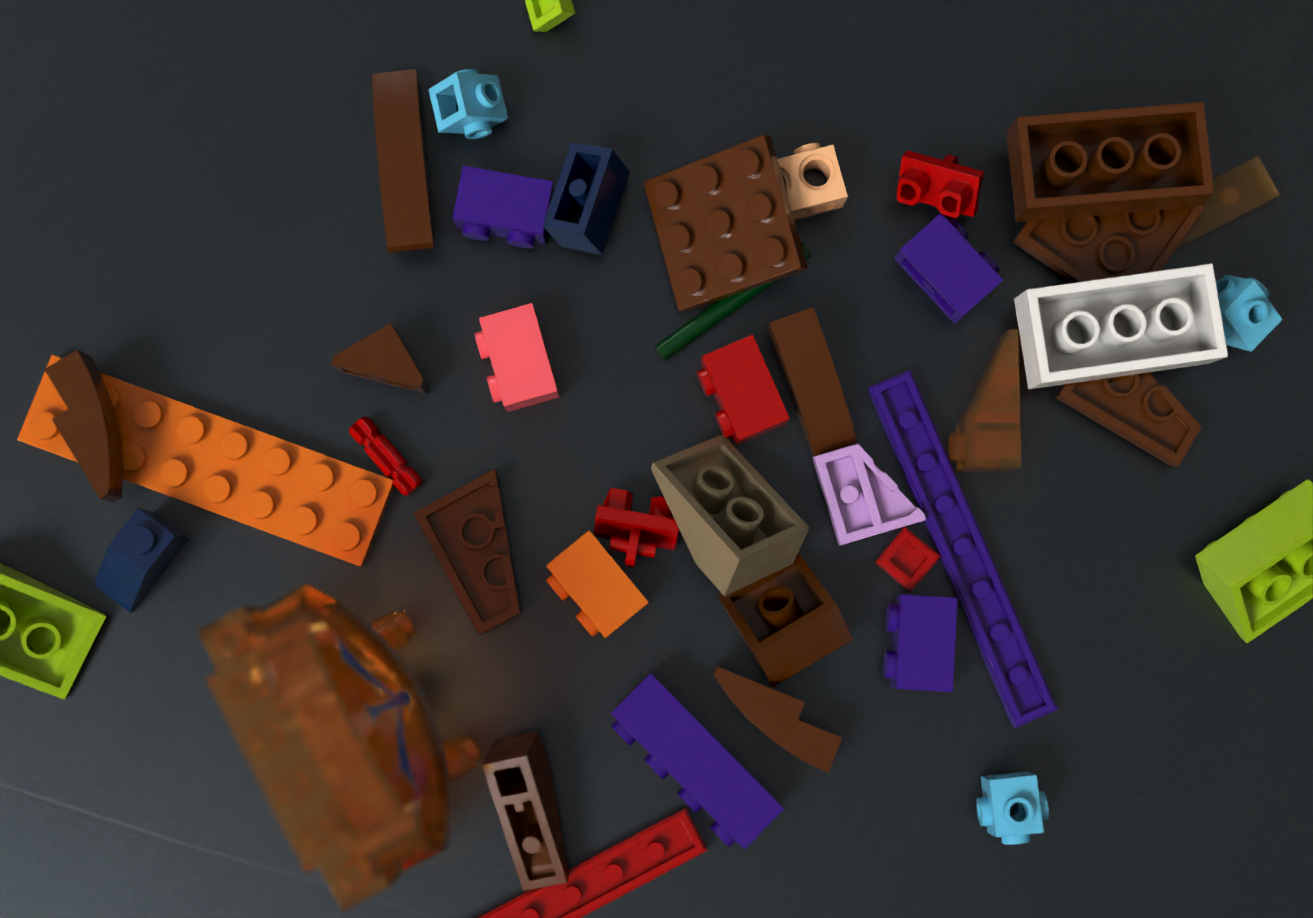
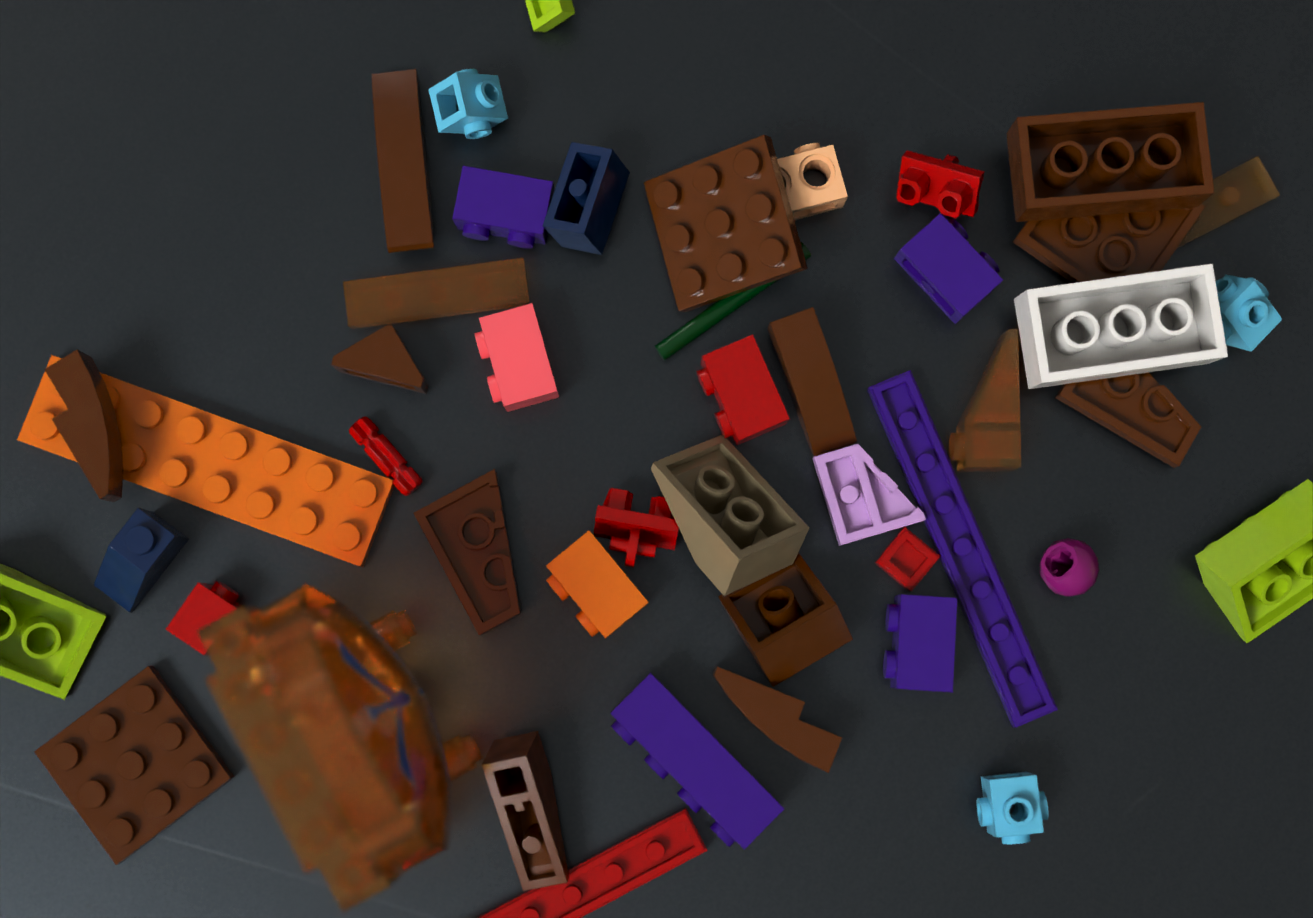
none -> reddish brown plate [34,666,235,865]
none -> red brick [165,580,247,656]
none -> clear orange tile [343,258,530,329]
none -> magenta piece [1039,538,1100,597]

